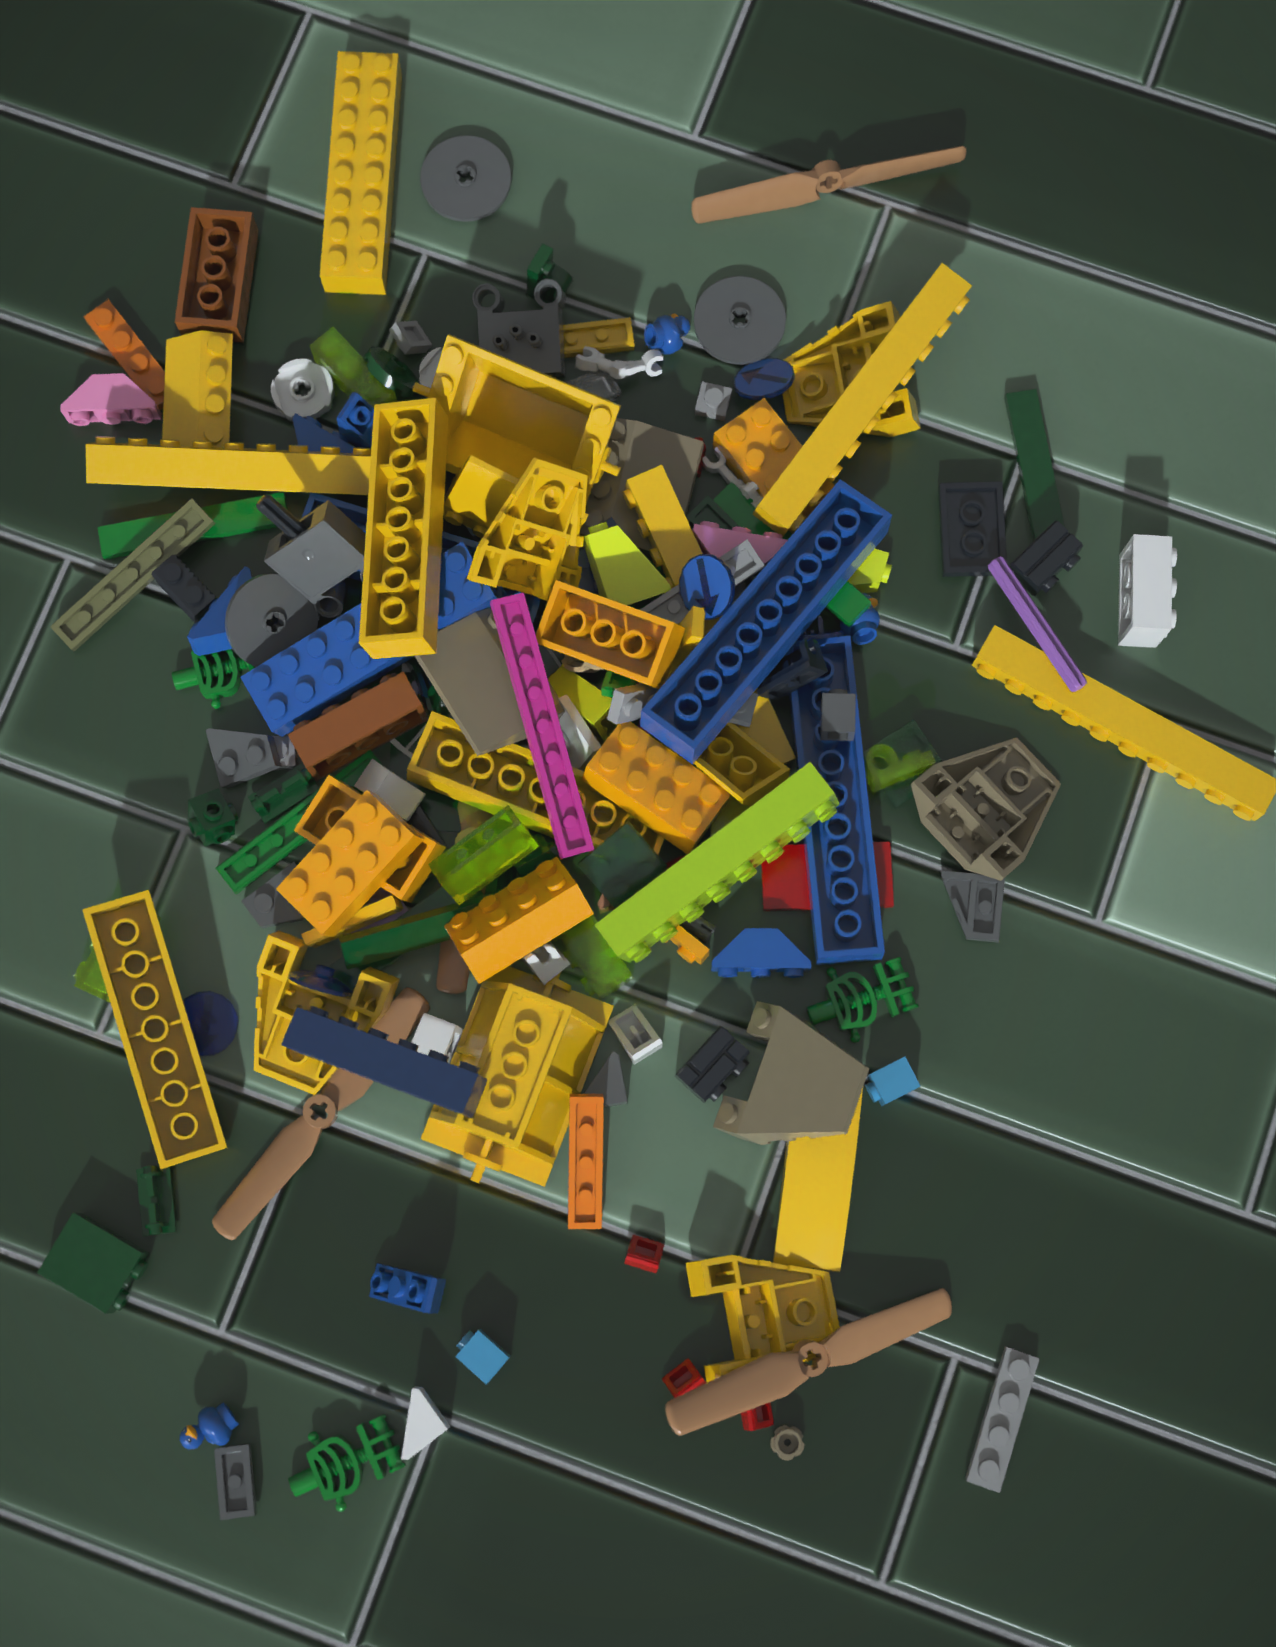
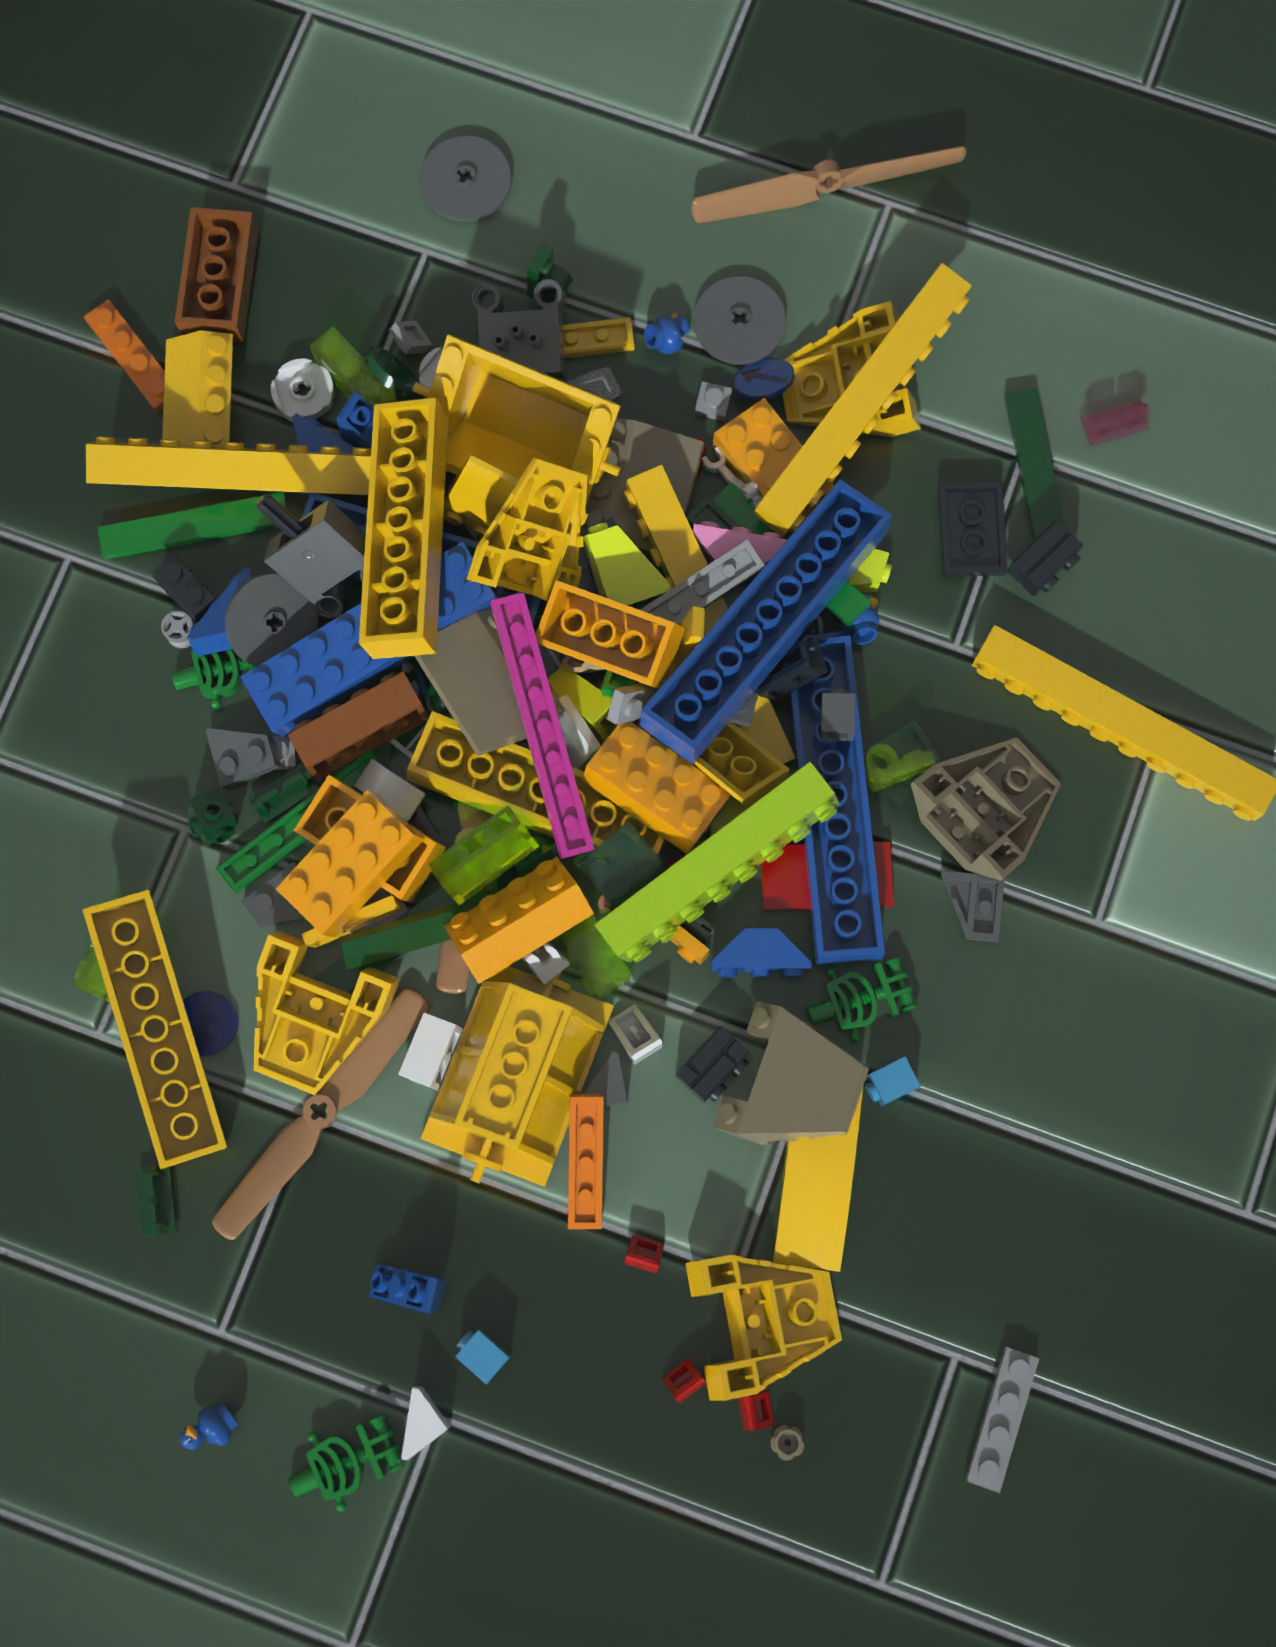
dark green brick [37,1212,150,1314] -> none
olive plate [50,499,215,651] -> none
bright pink slope [60,373,162,426] -> none
dark grey plate [214,1443,257,1520] -> none
dark blue brick [281,1006,488,1119] -> none
dish [287,964,353,997] -> none
yellow brick [320,51,402,295] -> none
white piece [576,346,663,379] -> none
medium nougat piece [665,1288,952,1435] -> none
blue piece [679,554,735,620] -> none
medium lavender axle [988,556,1087,692] -> none
white brick [1118,534,1177,648] -> none
none -> light grey wheel [161,611,195,648]
none -> clear pink hinge [1080,400,1150,447]

